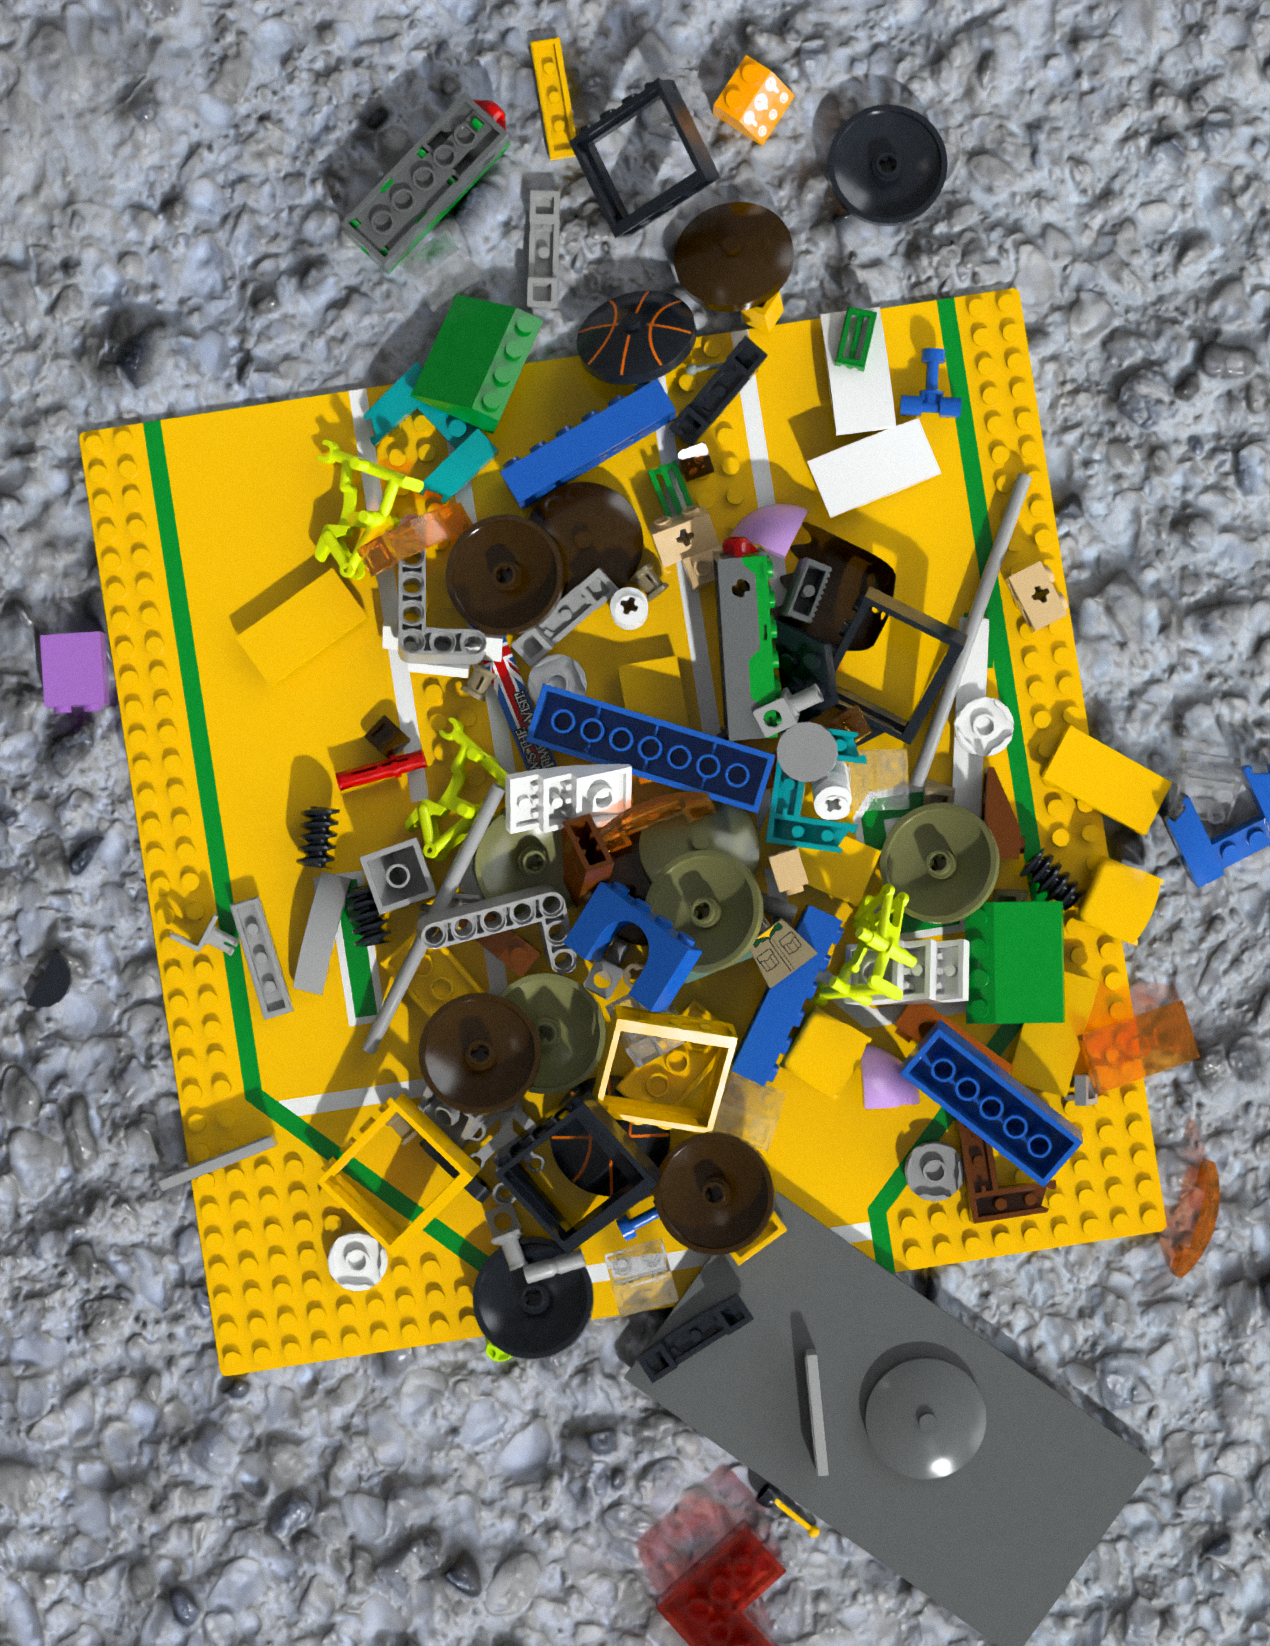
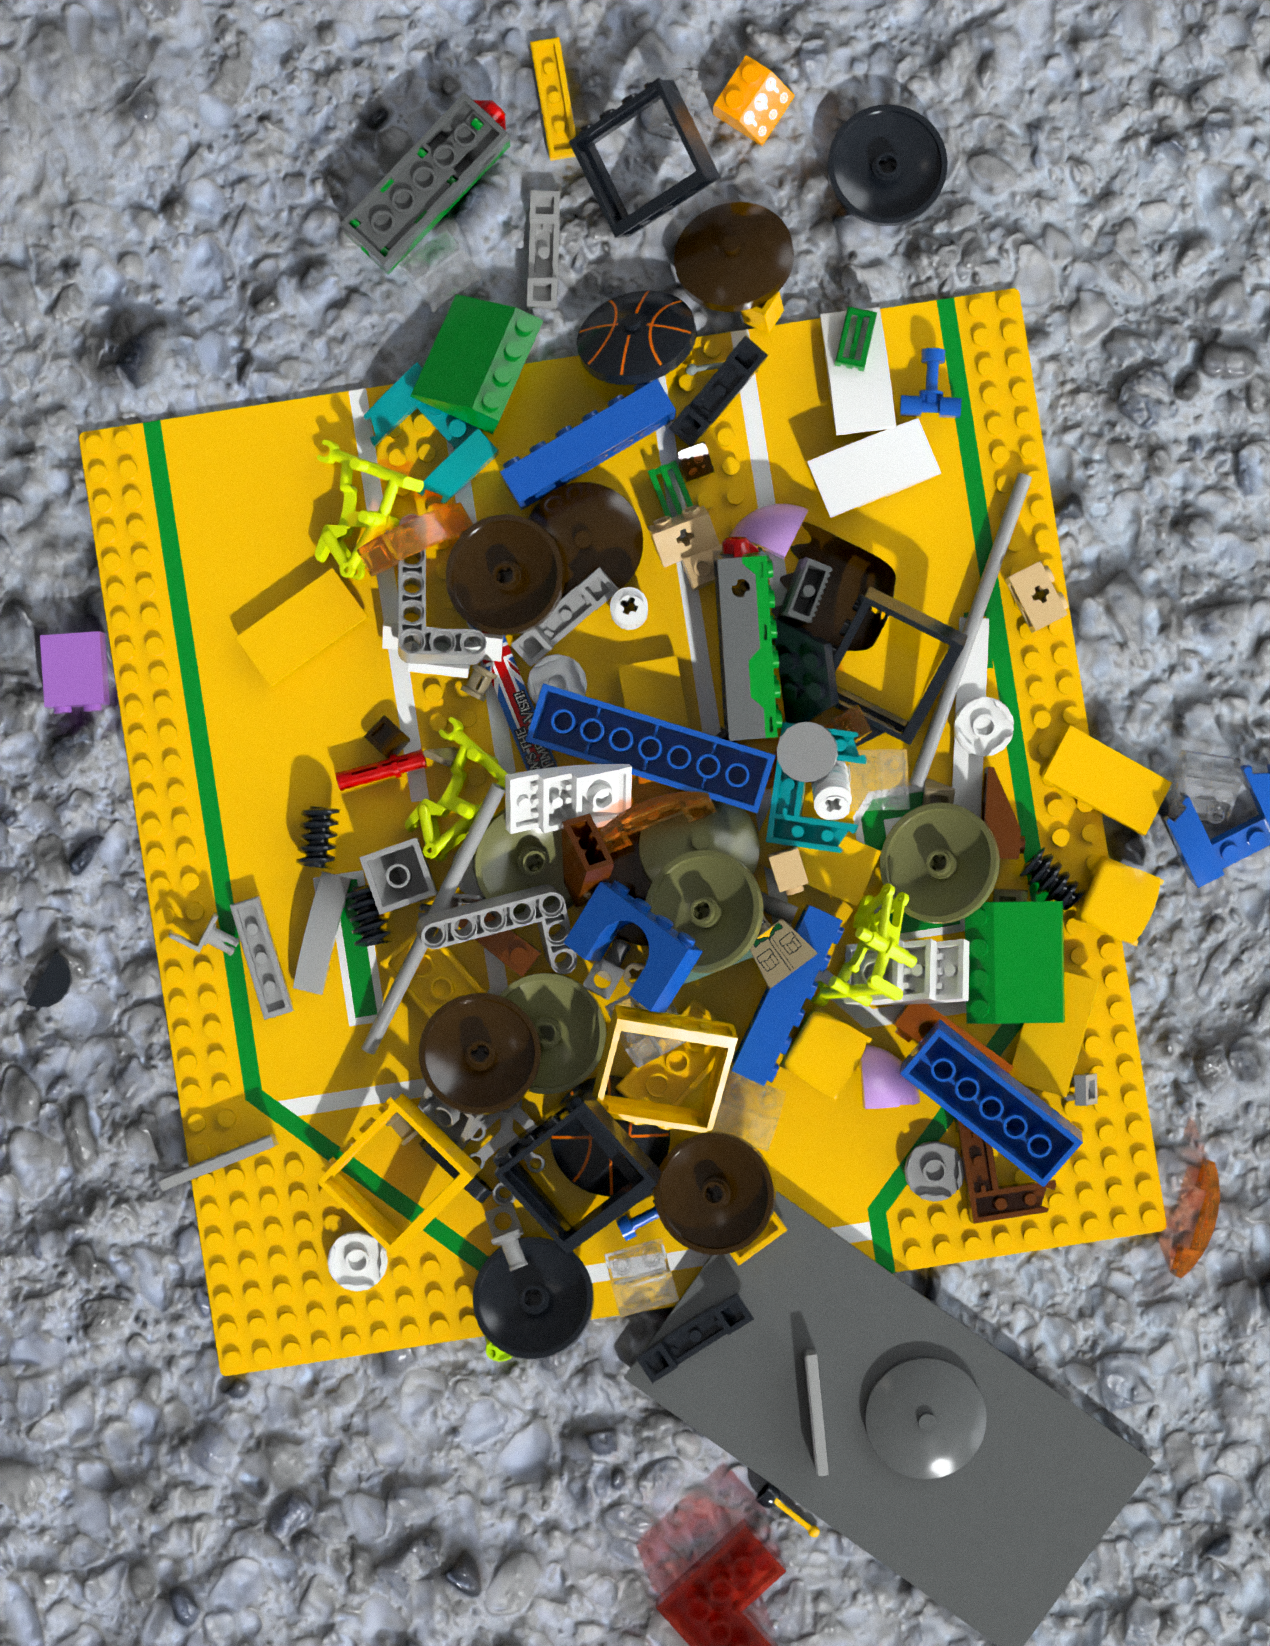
light grey piece [523,1249,586,1284] -> none
dark tan bush [630,562,669,602] -> none
light grey bracket [753,684,824,737] -> none
clear orange tile [1077,1000,1200,1094] -> none
none -> dark tan slope [423,747,459,767]

